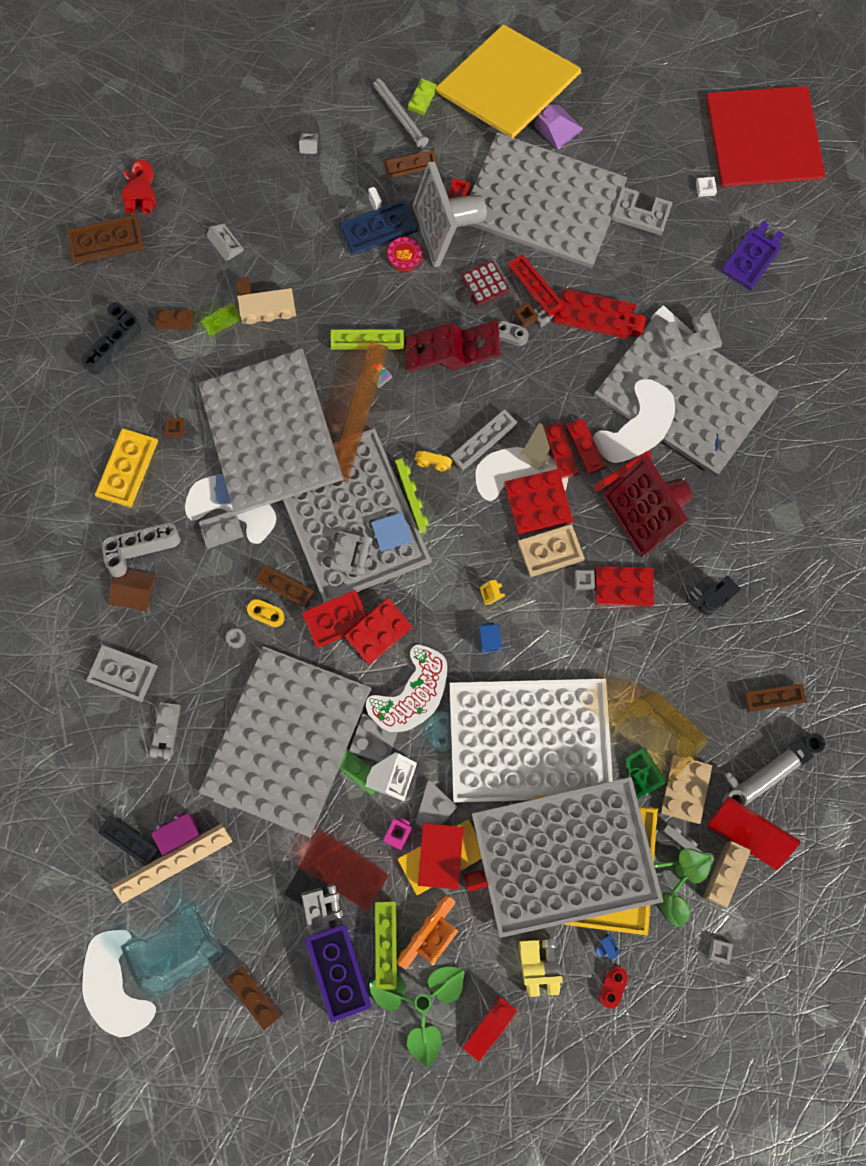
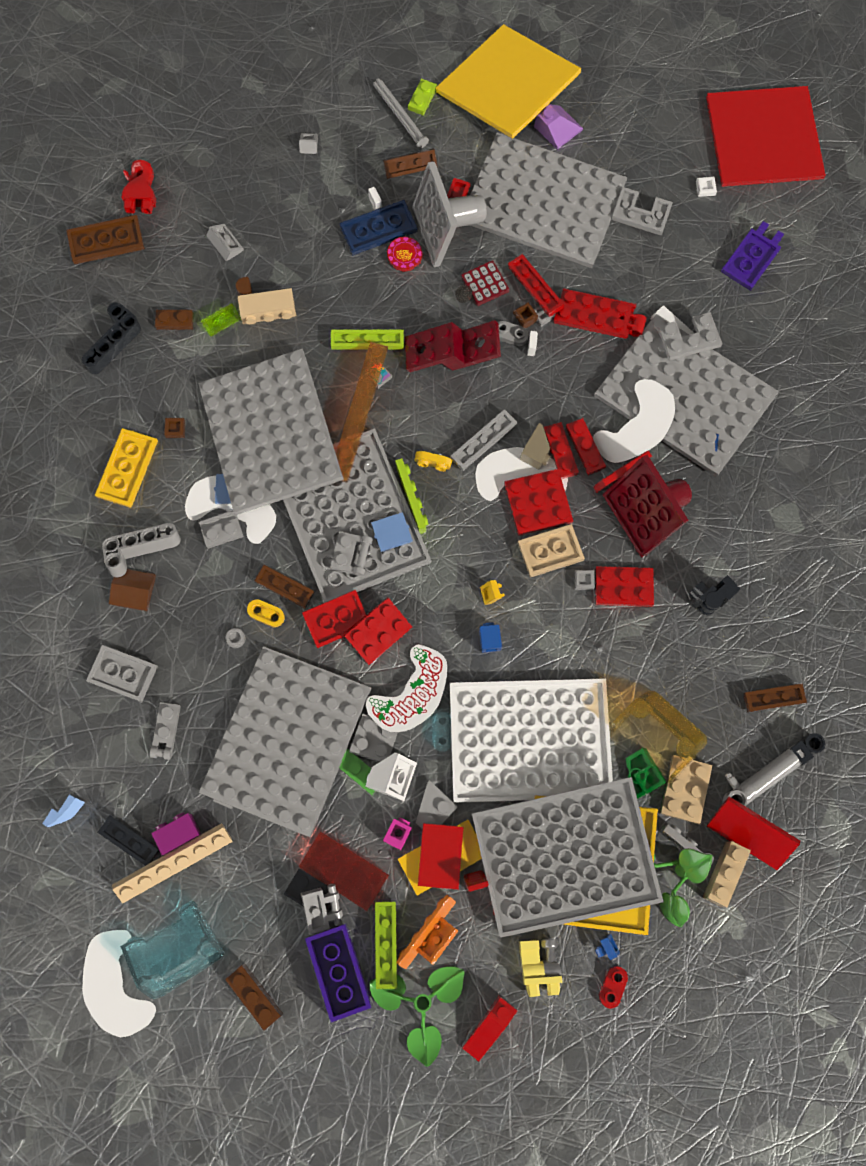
light grey tile [708,938,734,965] -> none
none -> light blue slope [42,794,85,827]
none -> white tile [527,331,538,356]

